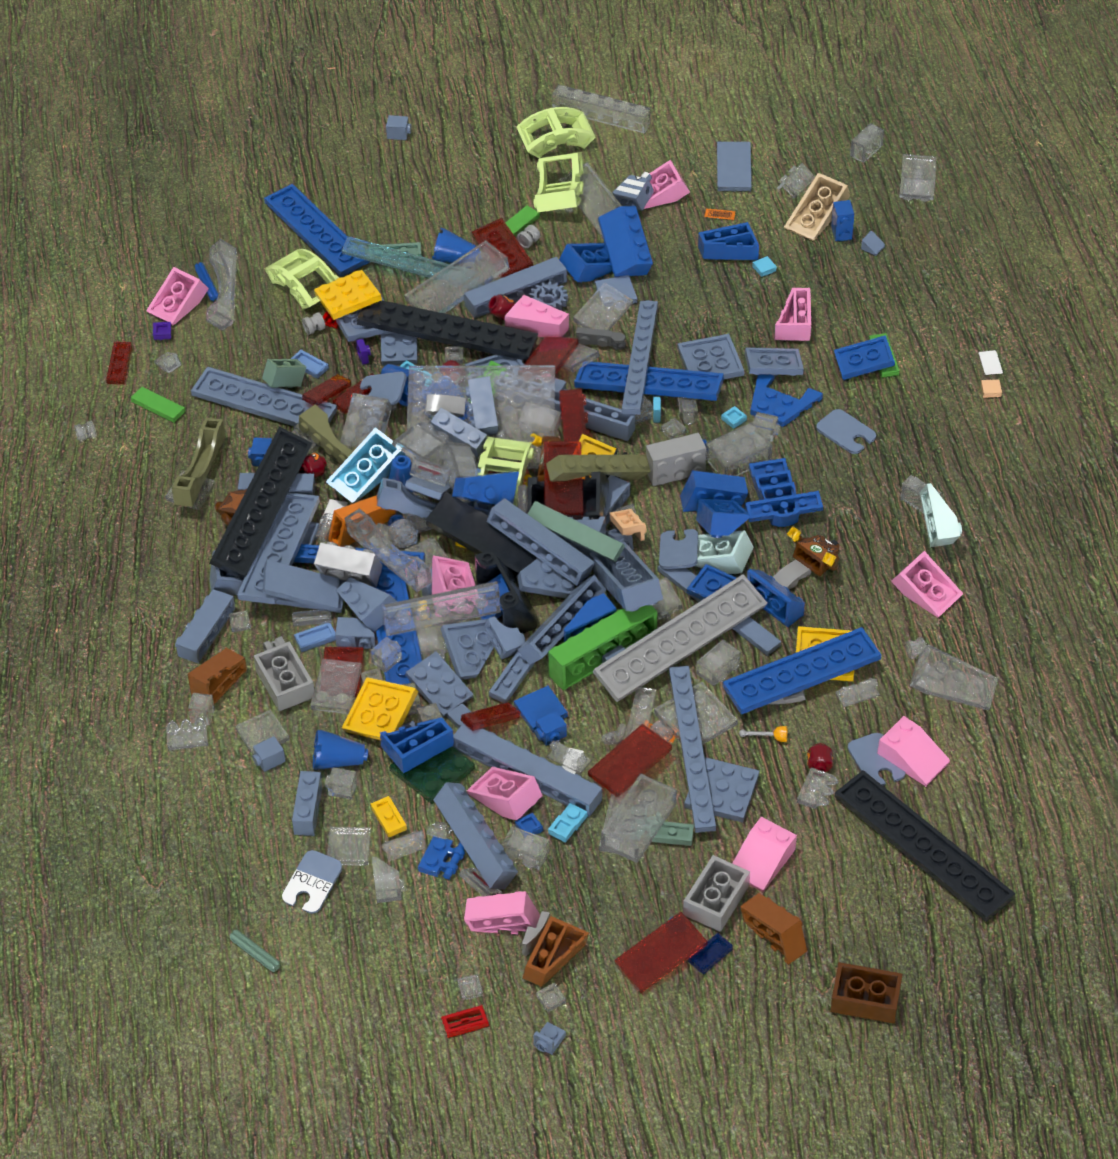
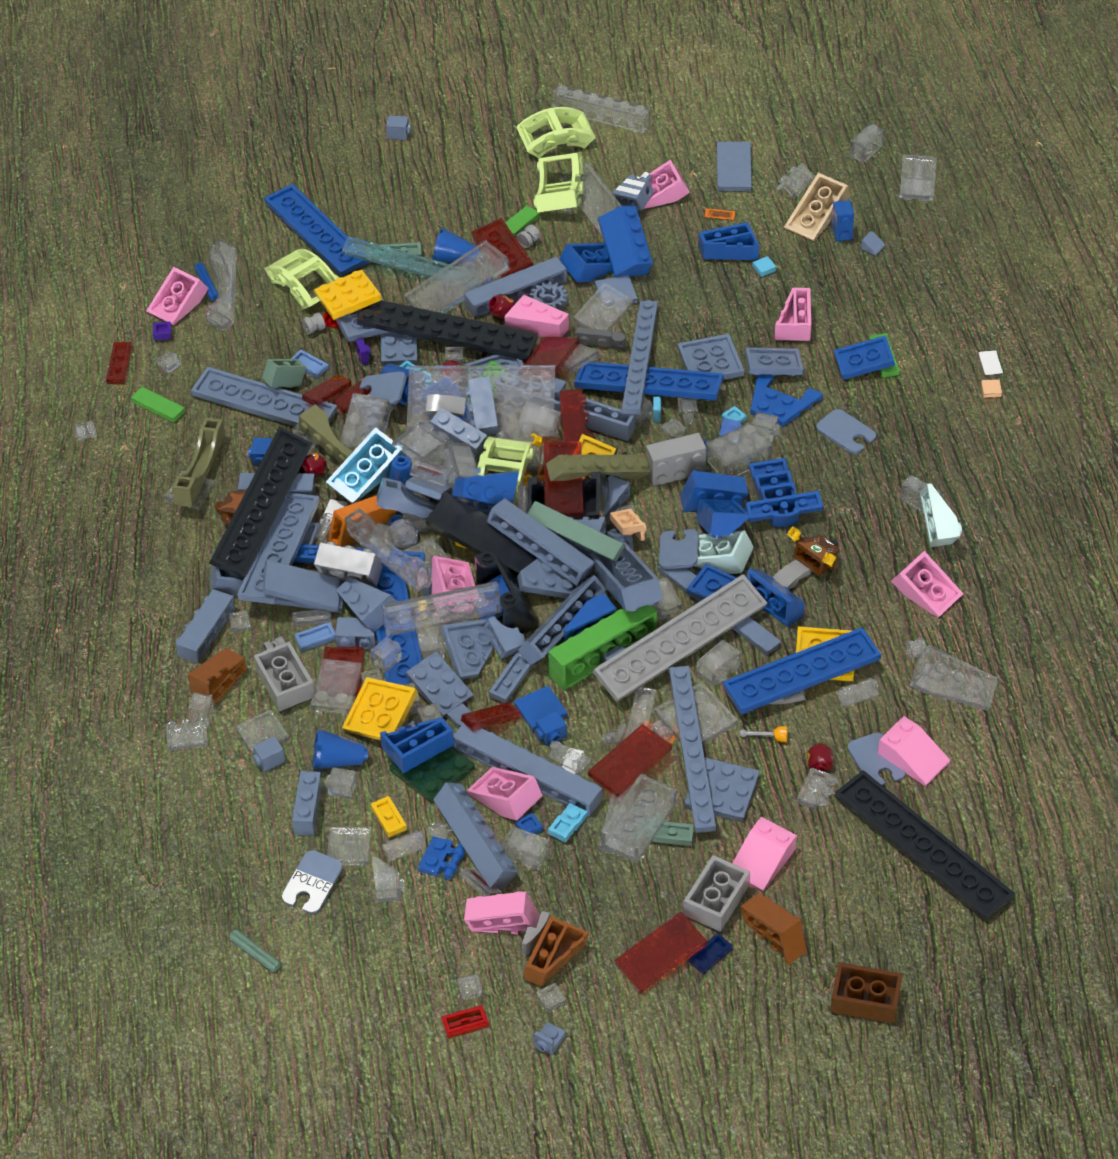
none -> tile [719,418,742,441]

